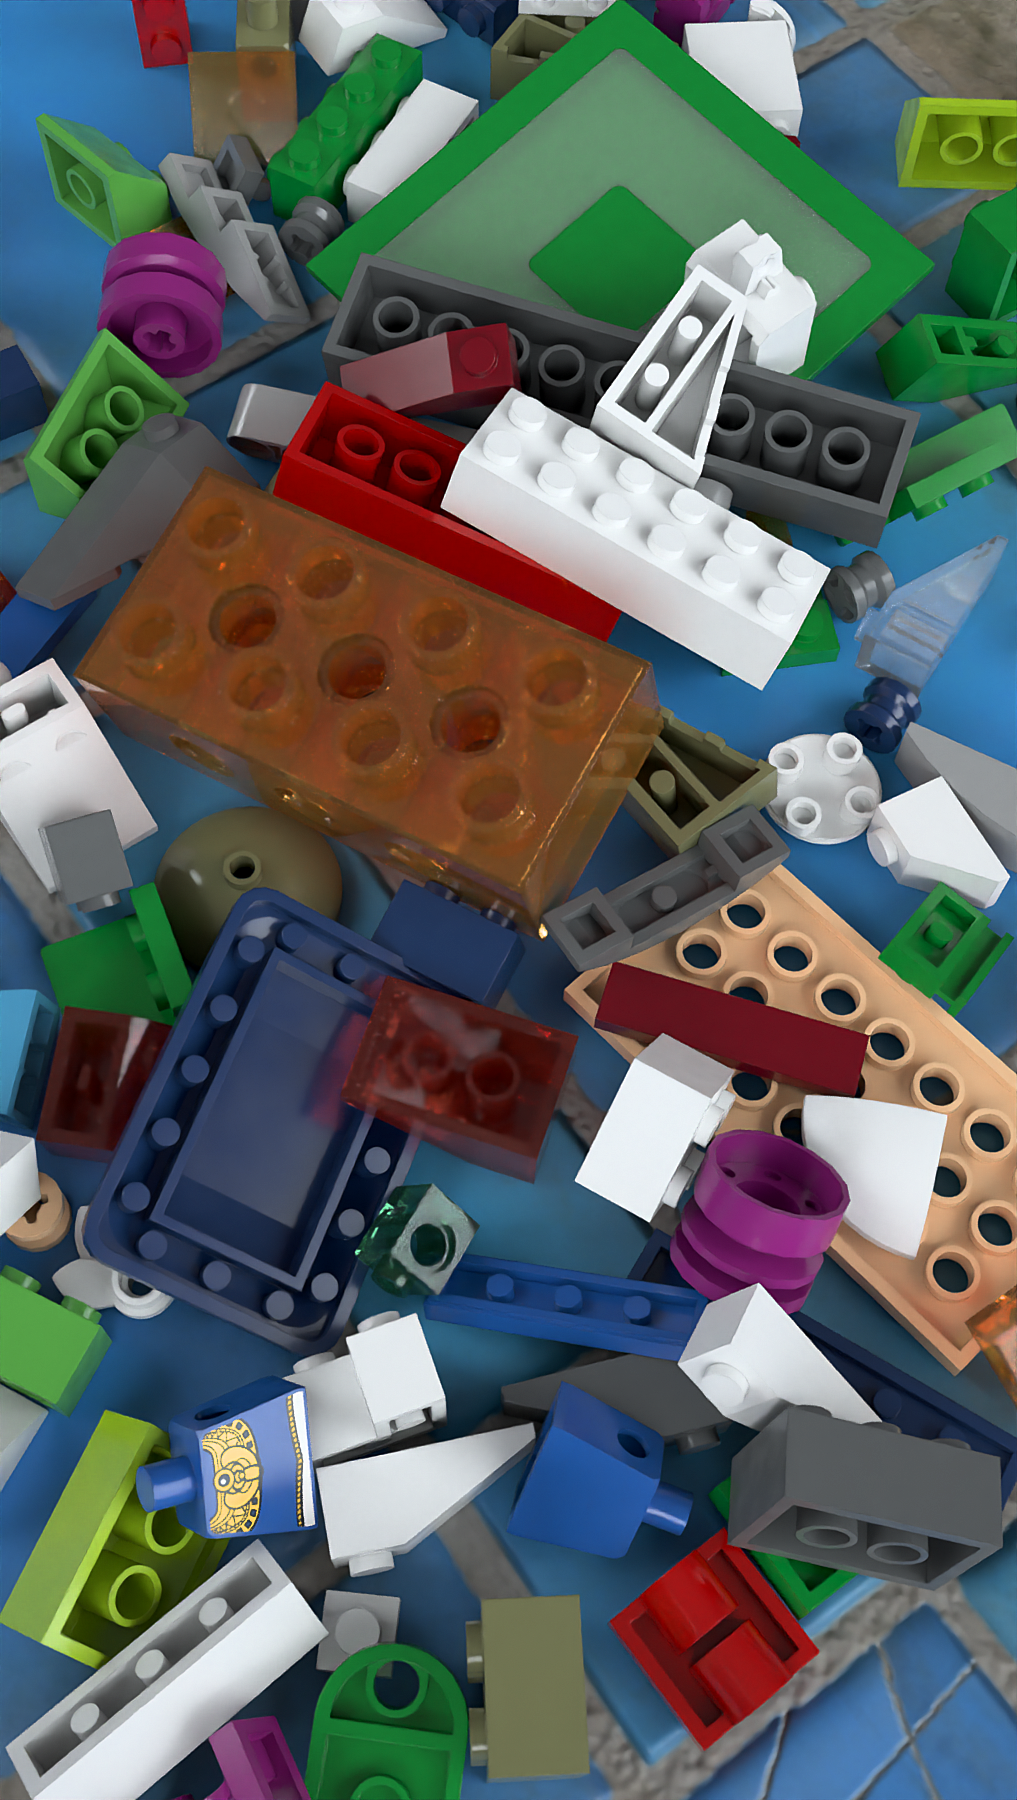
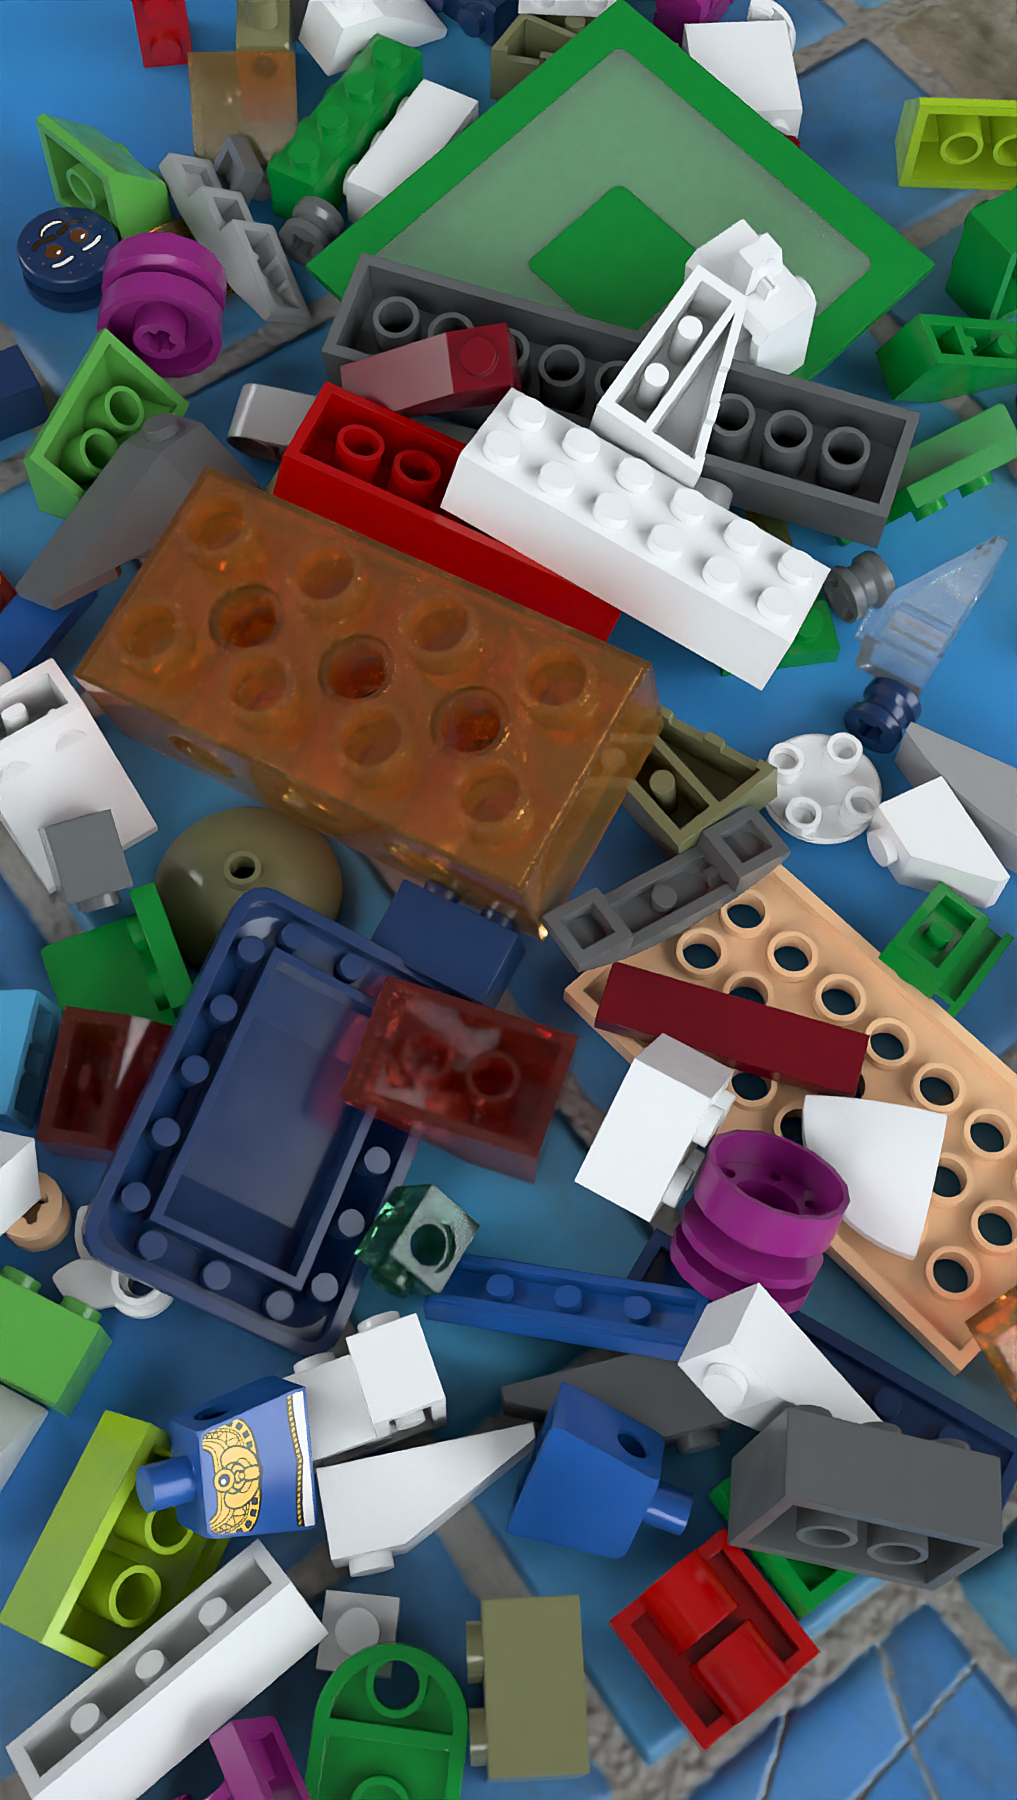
none -> dark blue head [17,207,119,313]

